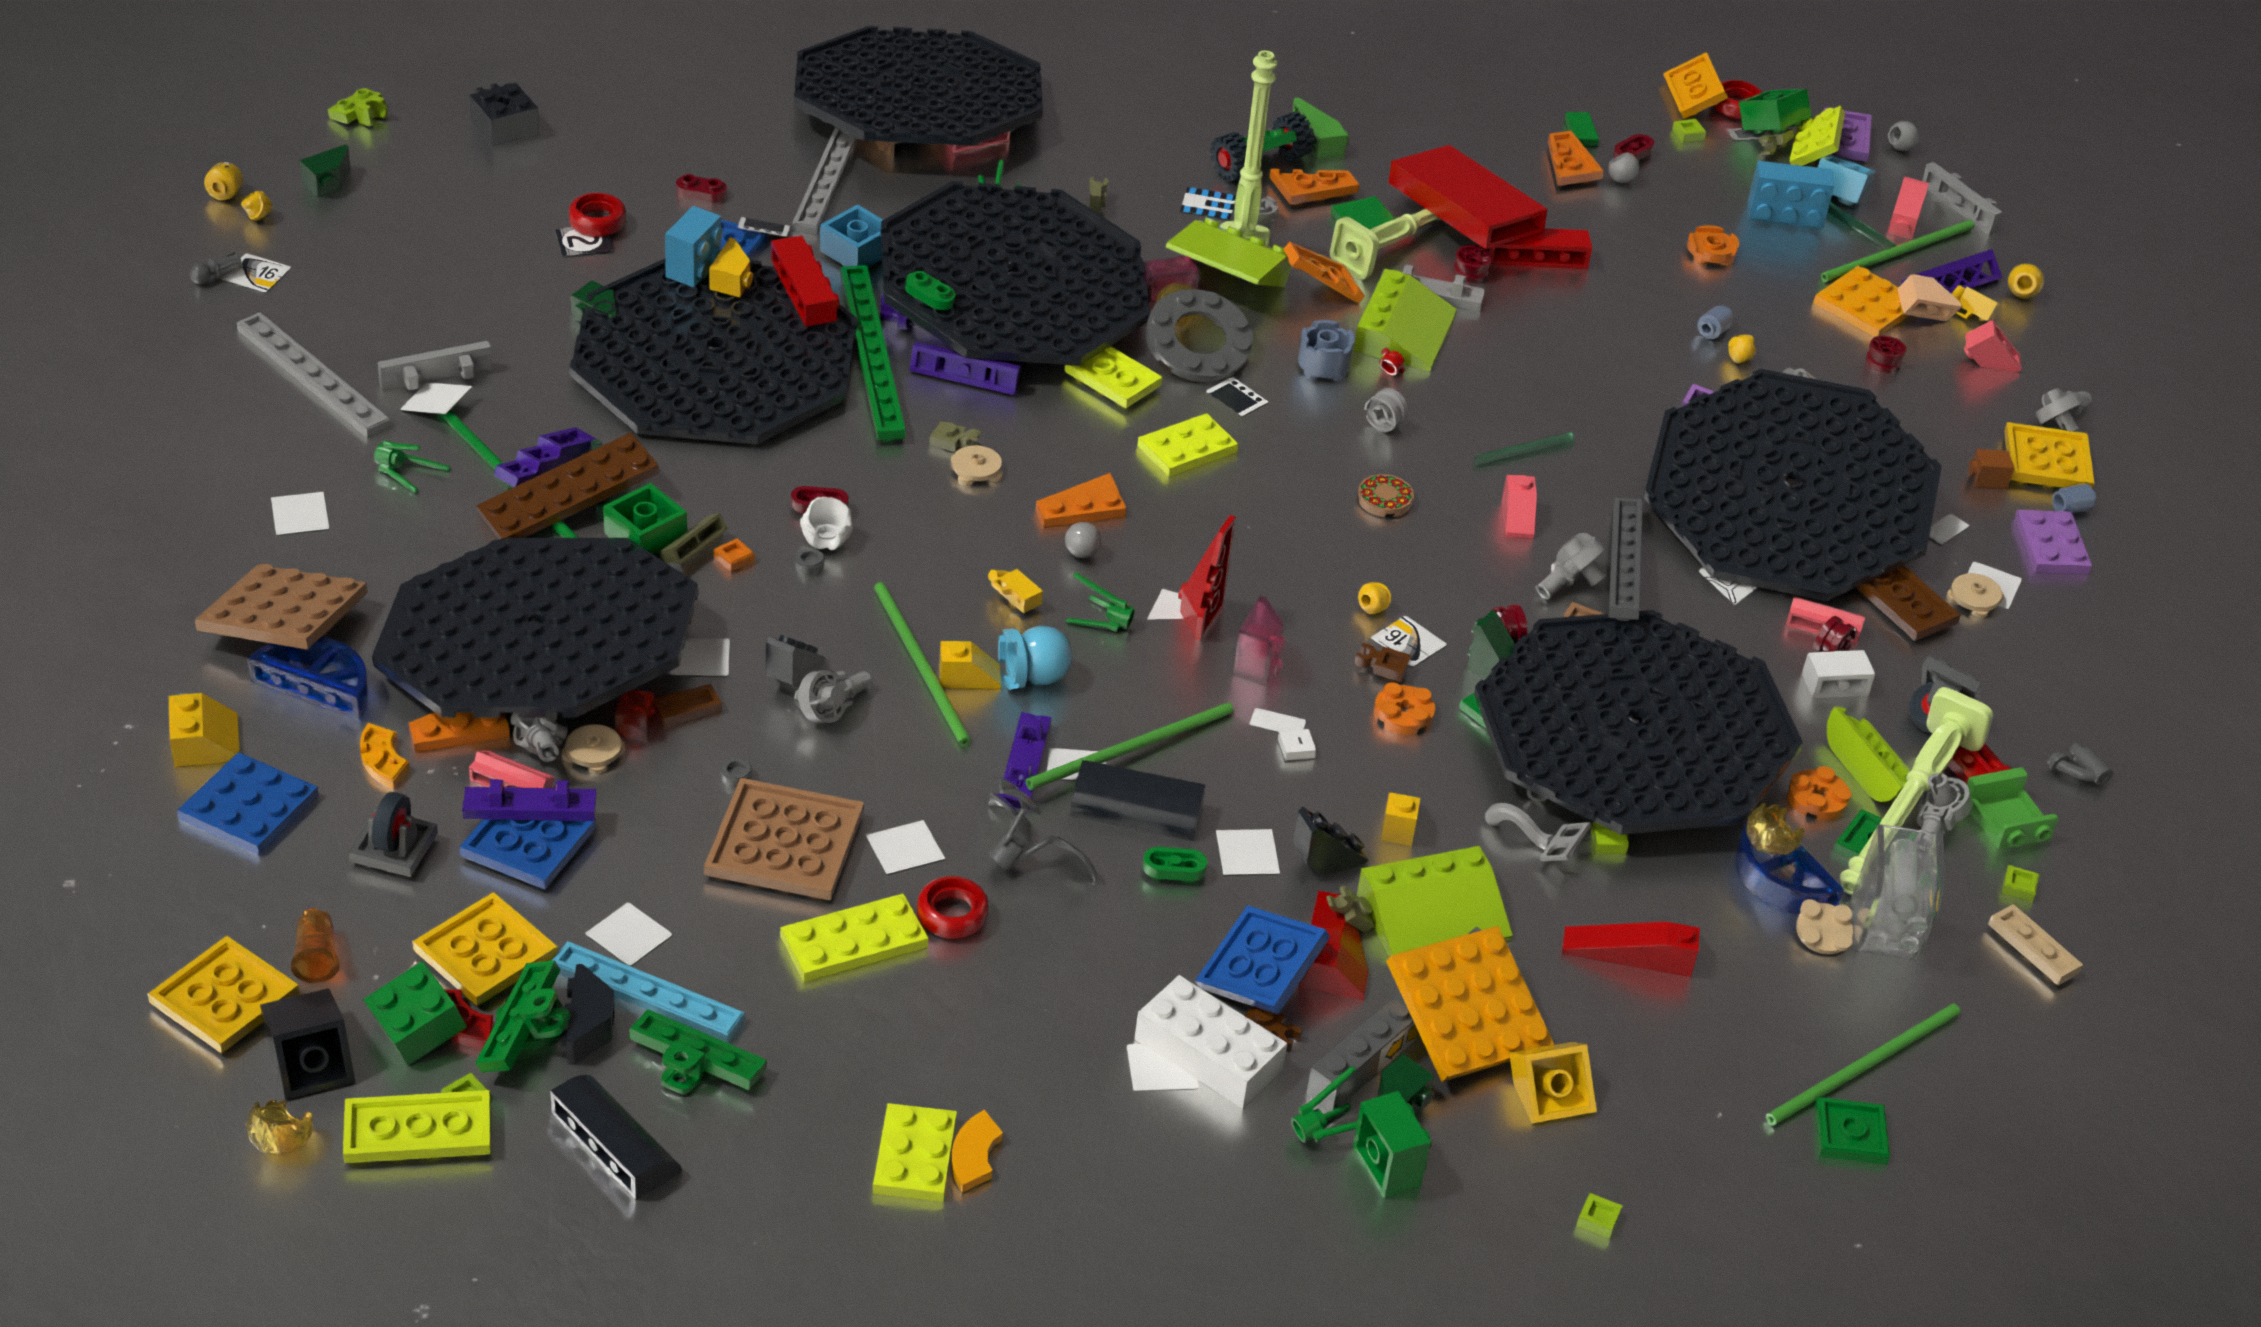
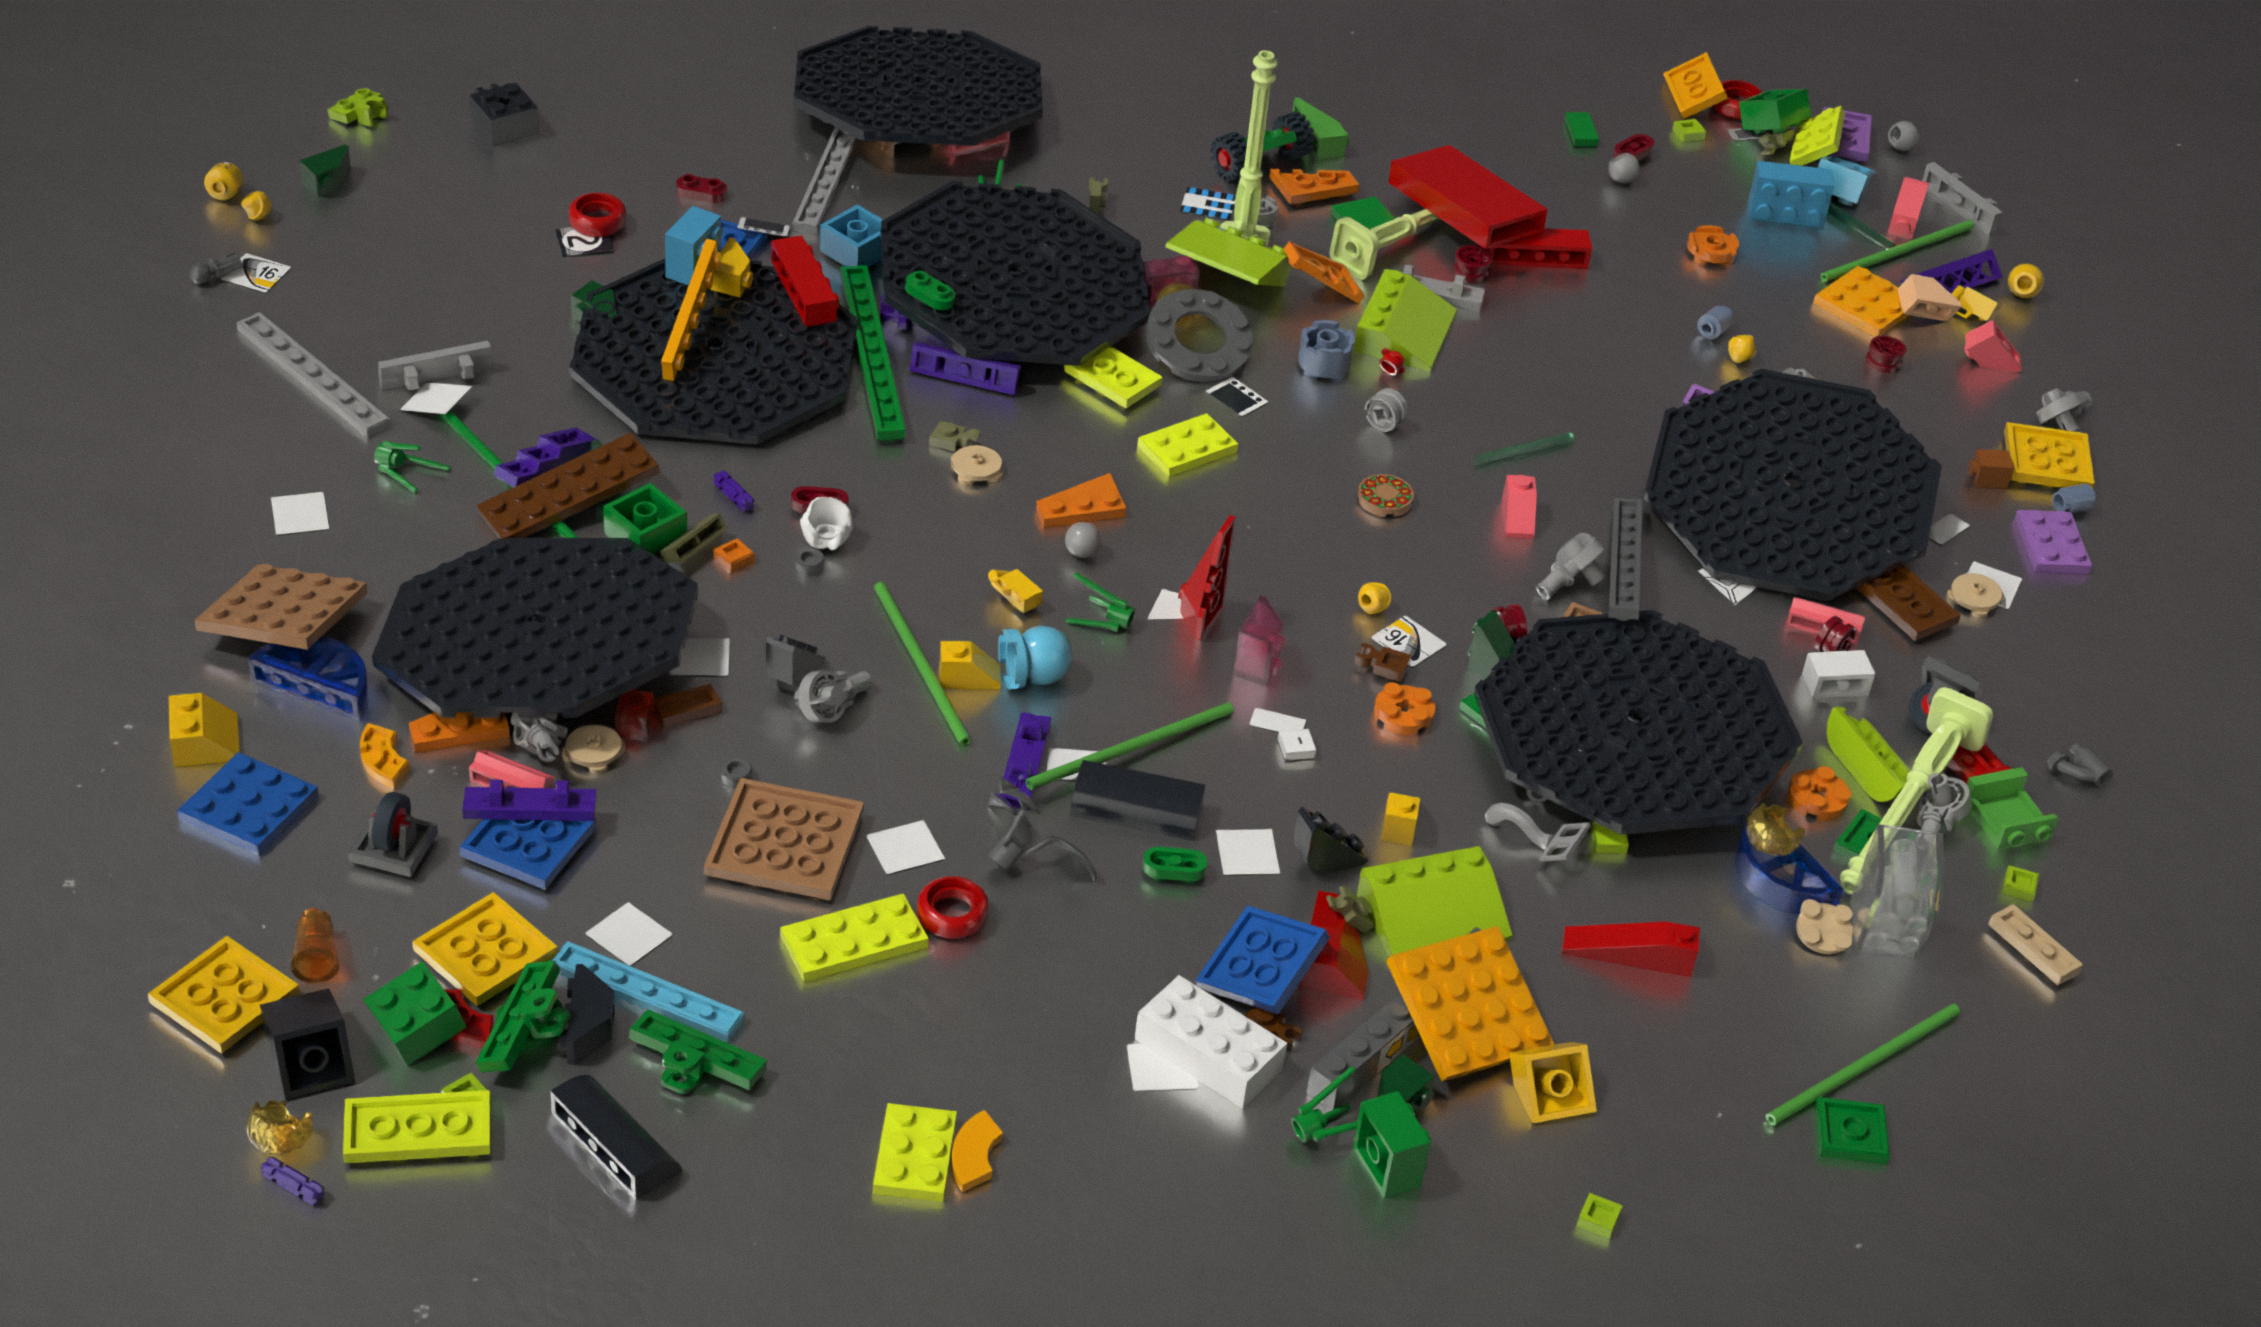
orange wing [1548,131,1604,186] -> none
none -> dark purple axle [261,1157,325,1205]
none -> light orange plate [661,239,721,381]
none -> dark purple axle [713,470,755,512]

